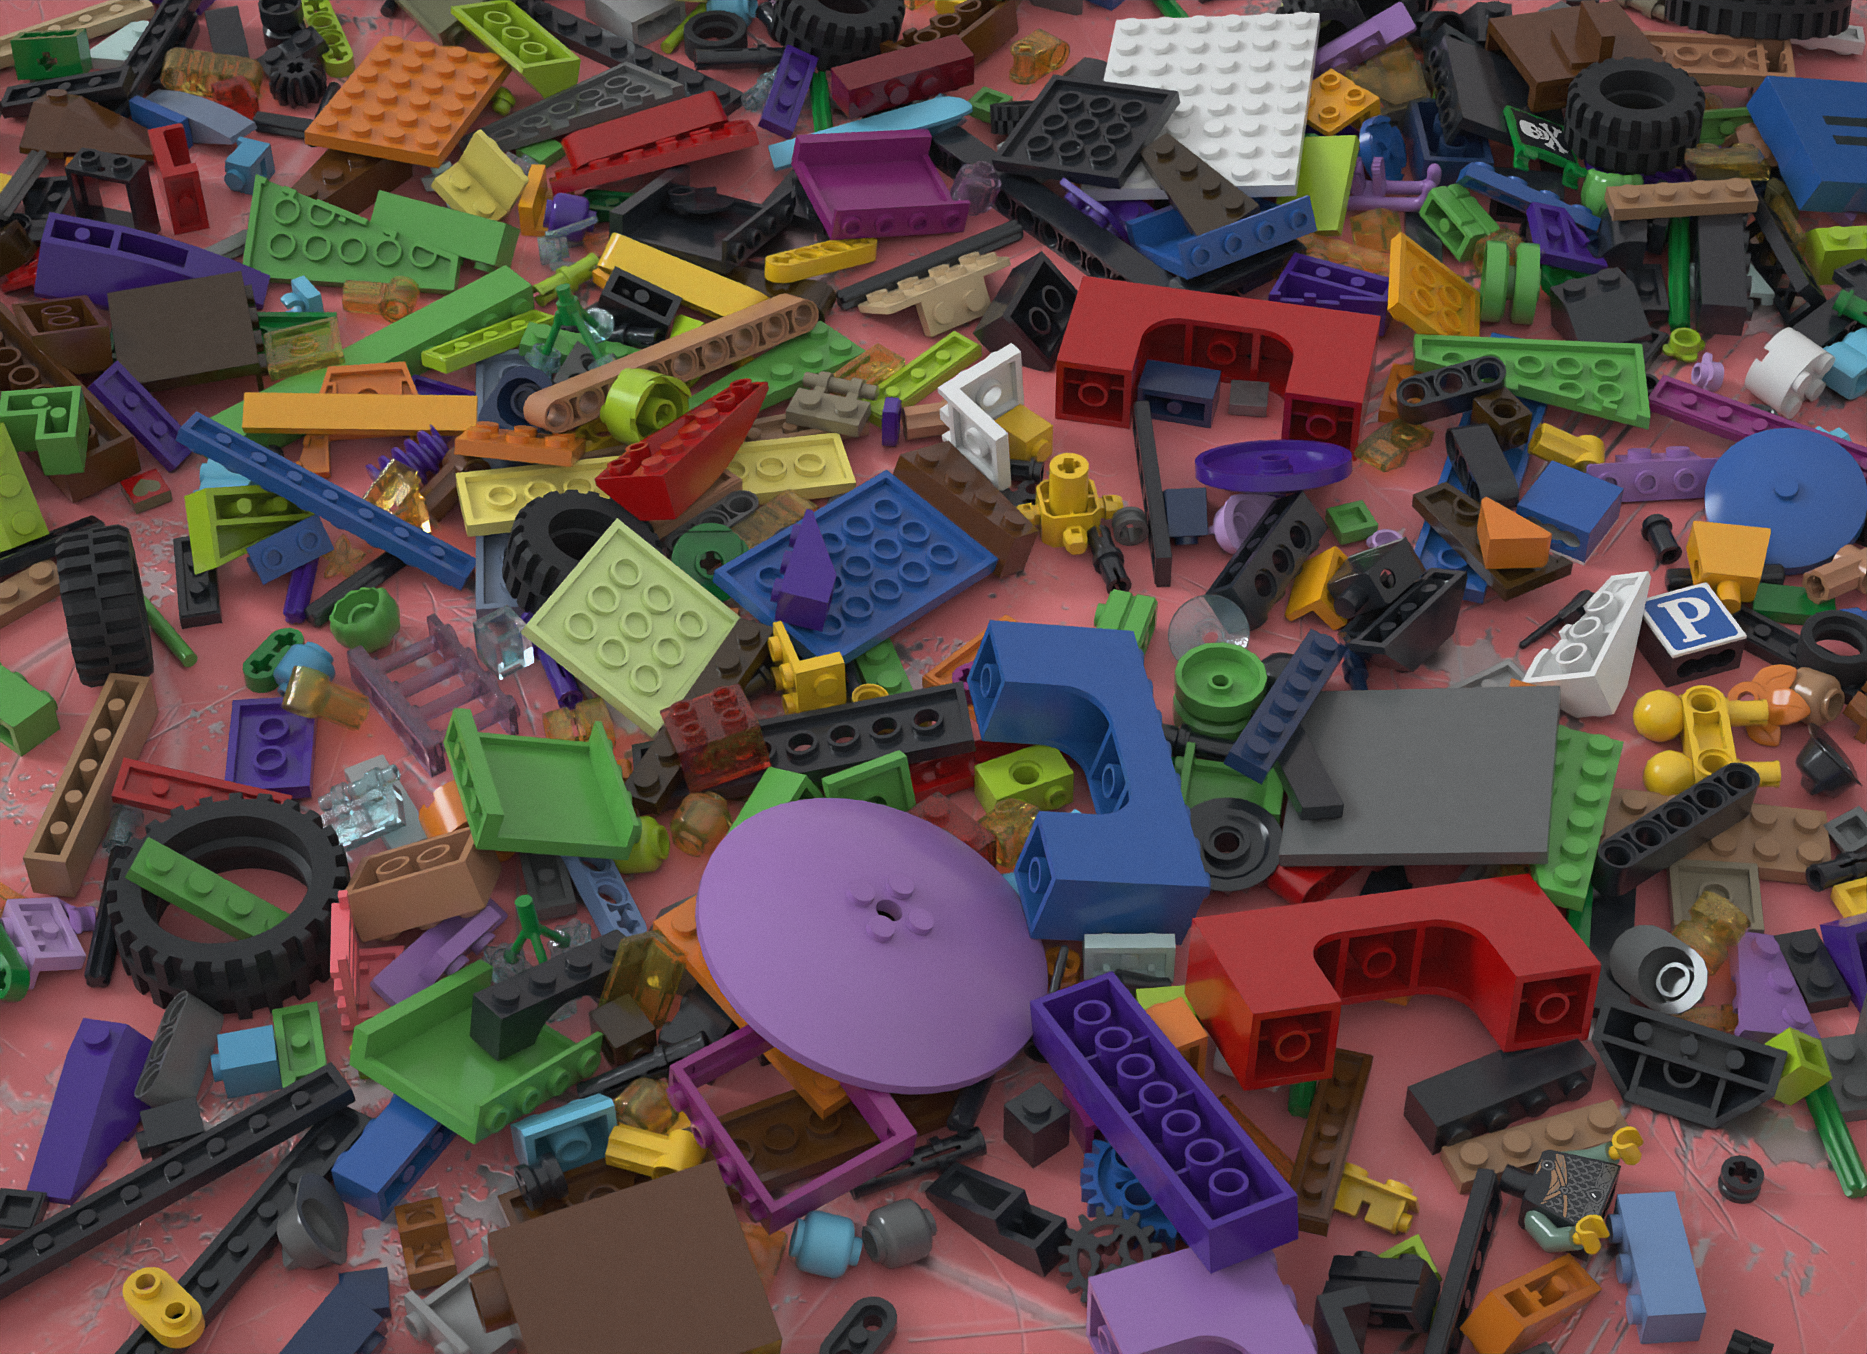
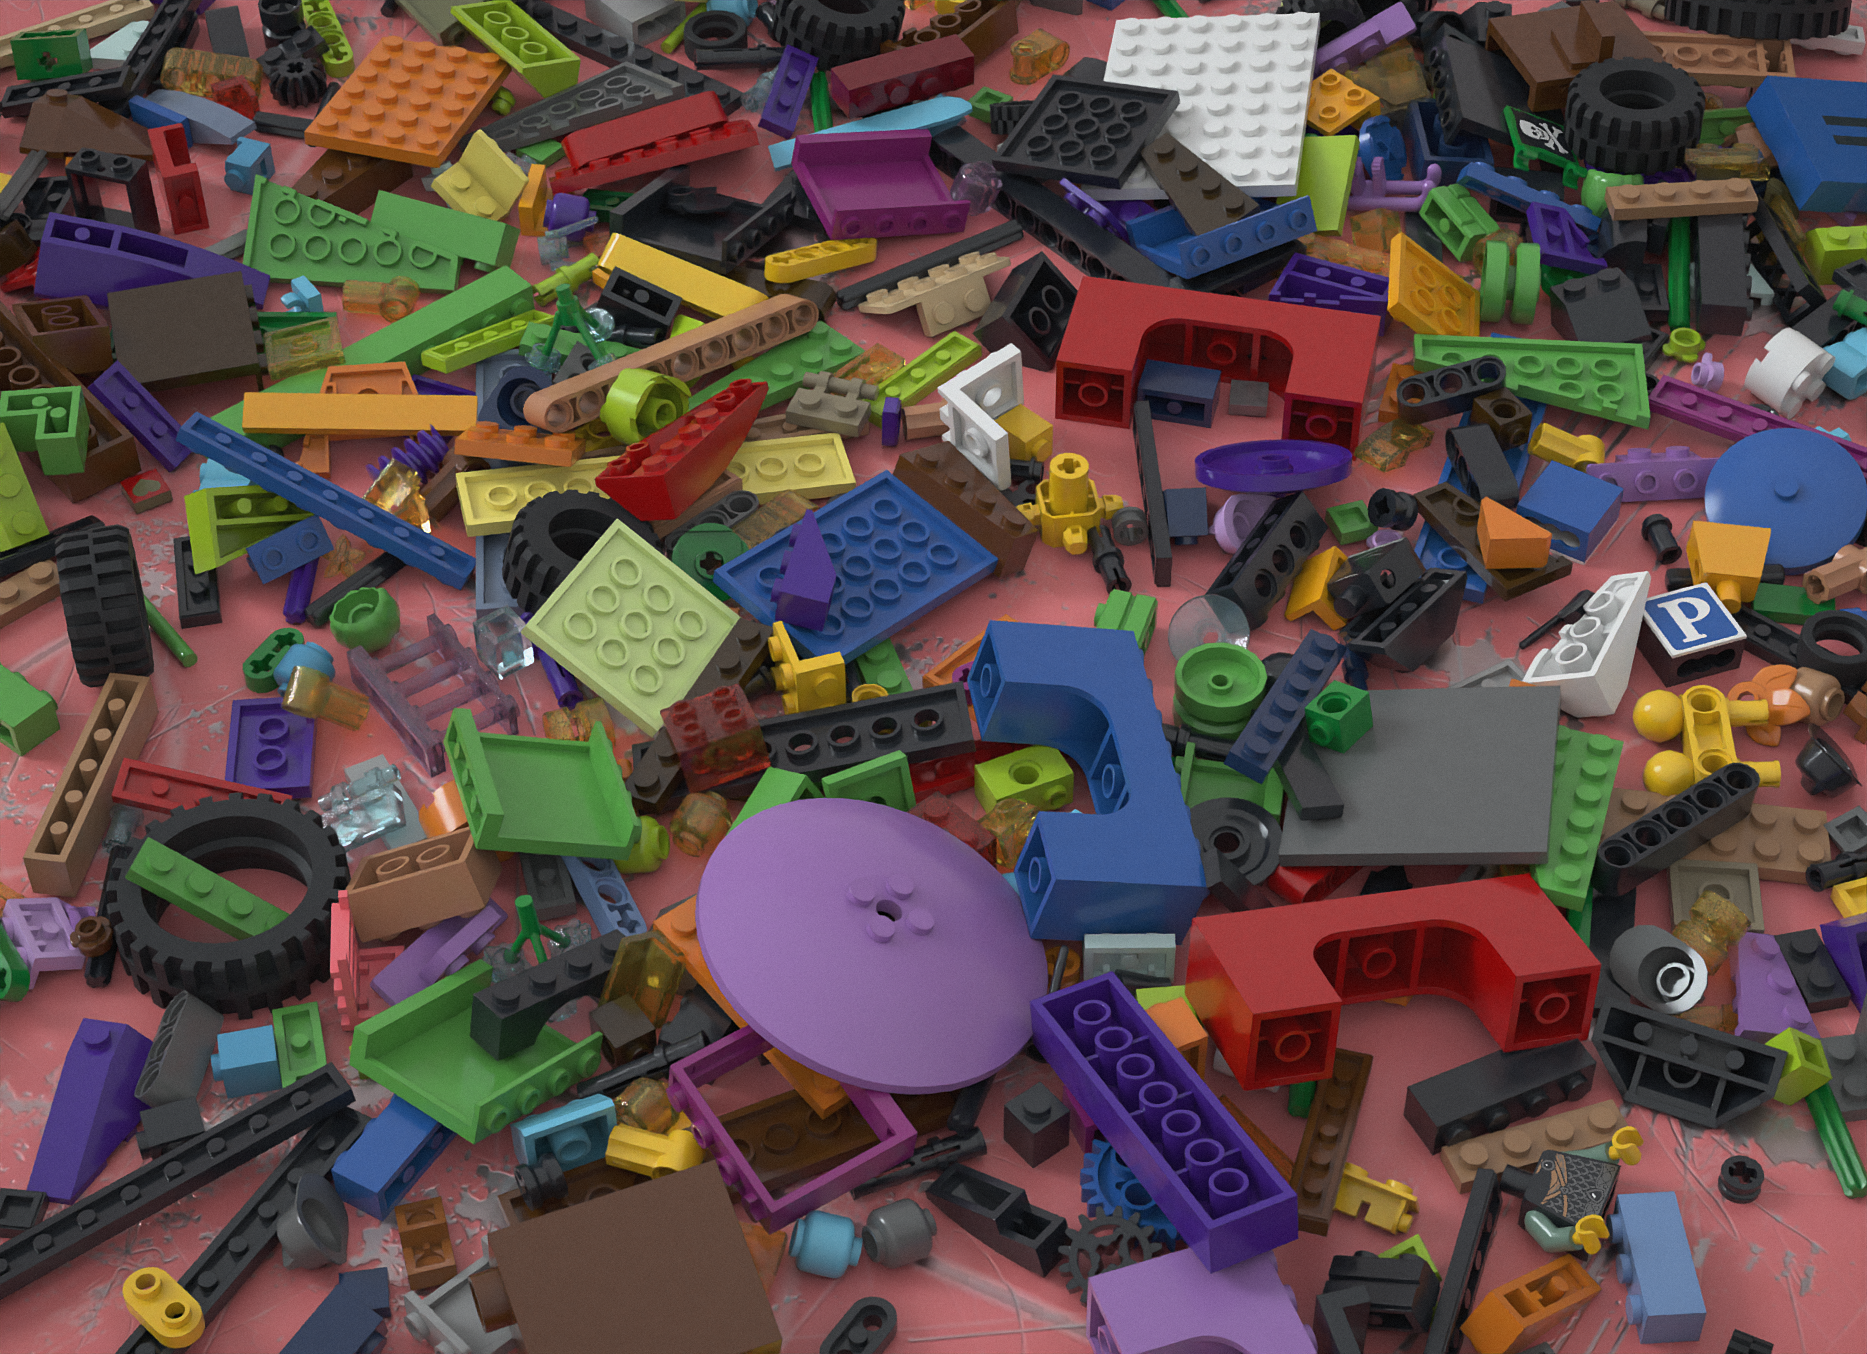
none -> reddish brown plate [70,916,114,957]
none -> black tile [1202,847,1275,913]
none -> green brick [1304,680,1373,754]
none -> black wheel [1367,488,1418,532]

